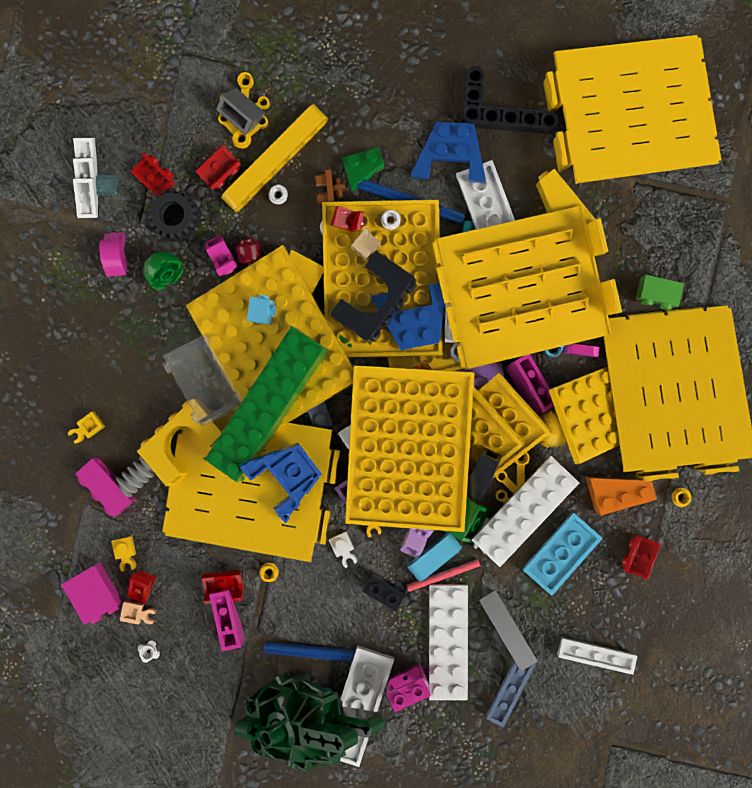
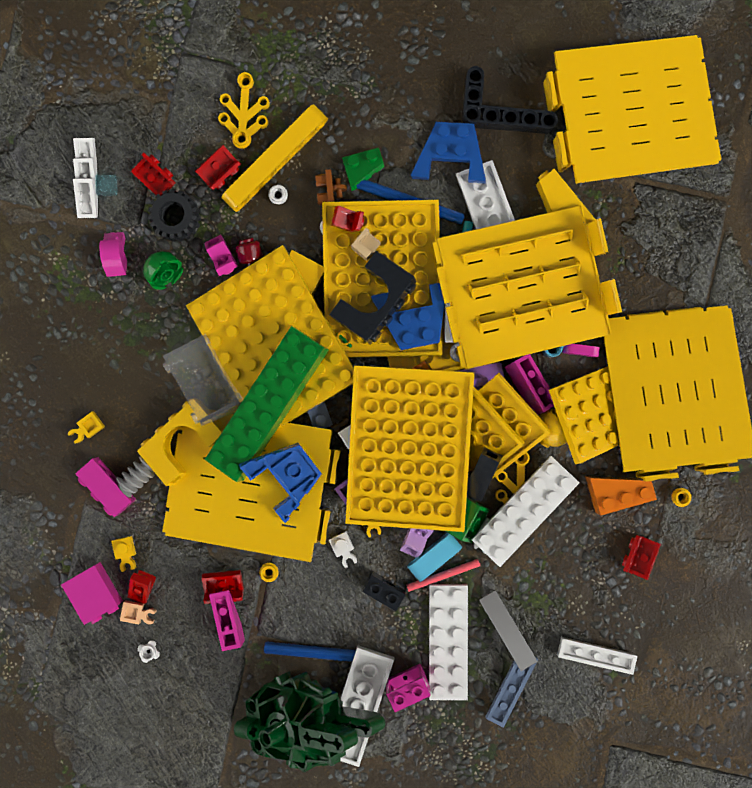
dark grey brick [216,88,265,135] -> none
medium azure brick [247,294,276,325] -> none
white plate [381,210,401,230] -> none
medium azure plate [522,512,603,595] -> none
bright green brick [636,275,684,310] -> none

